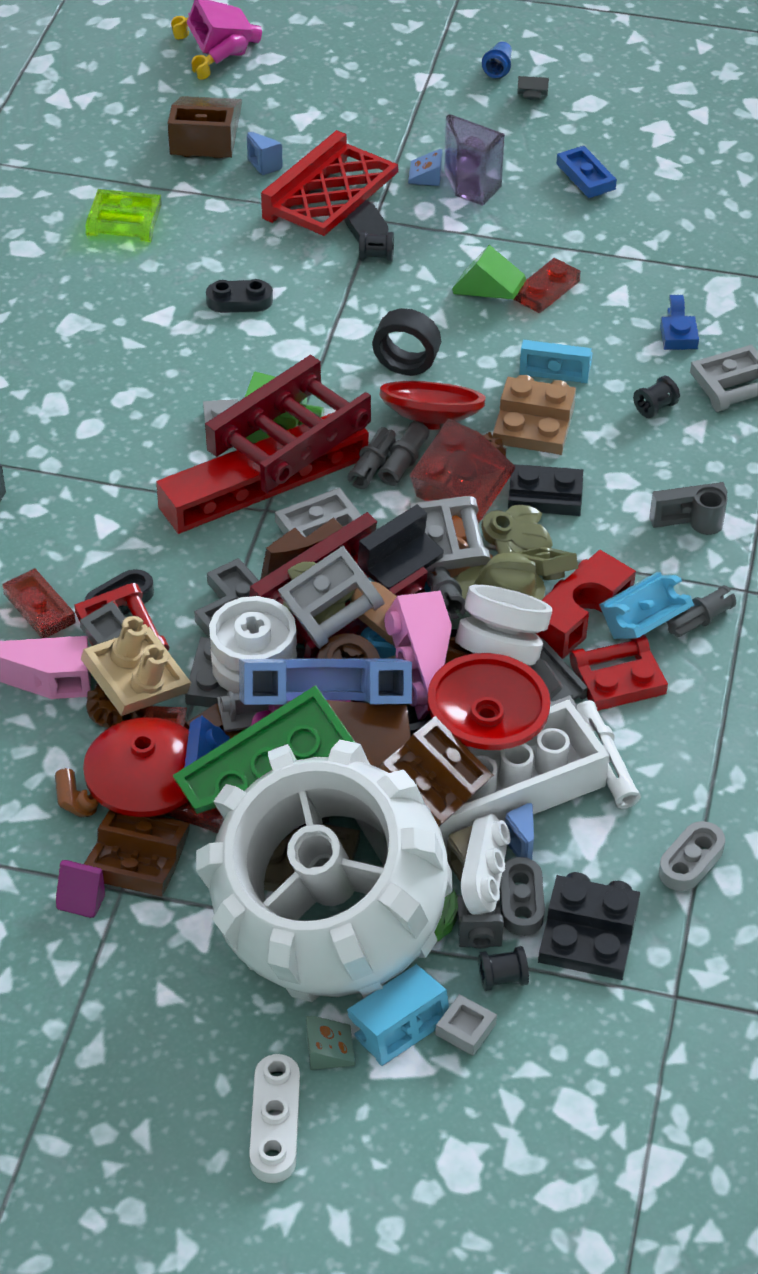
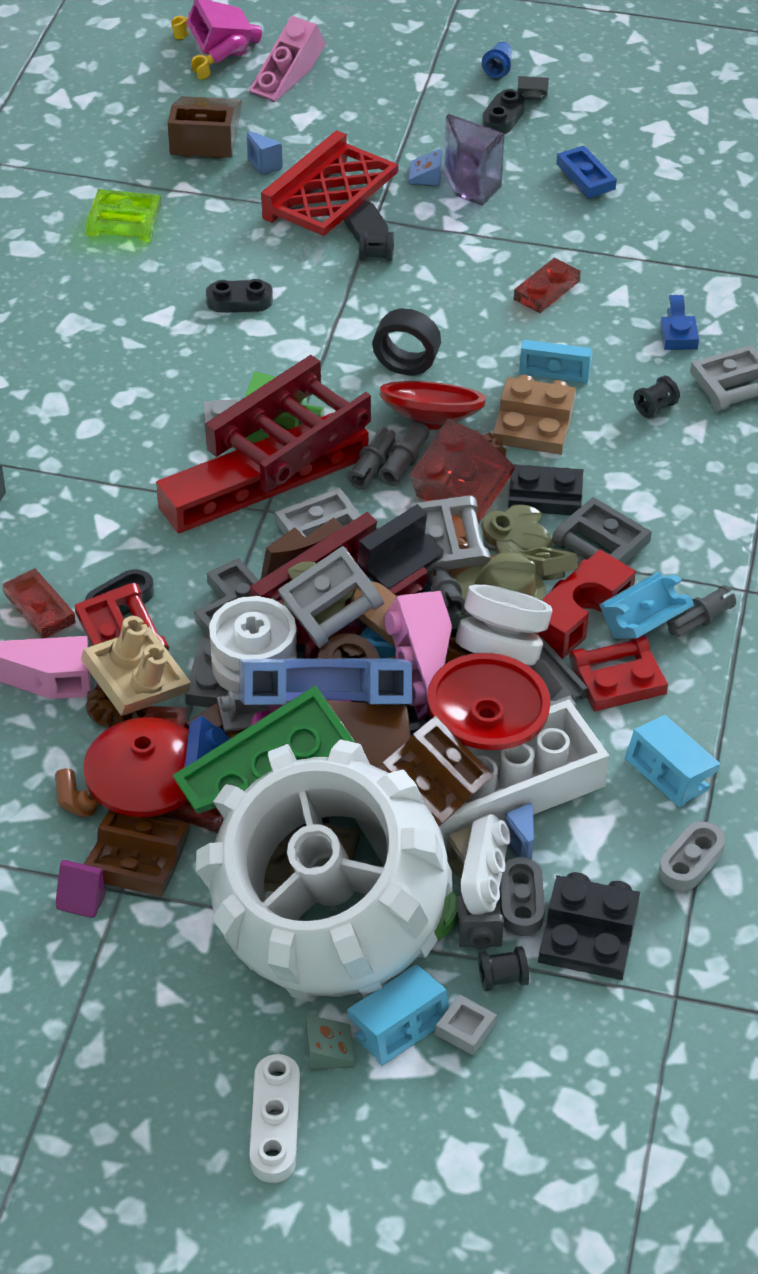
dark grey plate [80,601,126,645] -> none
bright green slope [452,245,526,300] -> none
white pin [577,701,641,809] -> none
dark grey plate [649,482,728,535] -> none
none -> bright pink slope [249,15,326,102]
none -> black plate [482,89,525,135]
none -> dark grey plate [551,497,652,564]
none -> medium azure hinge [625,715,720,808]

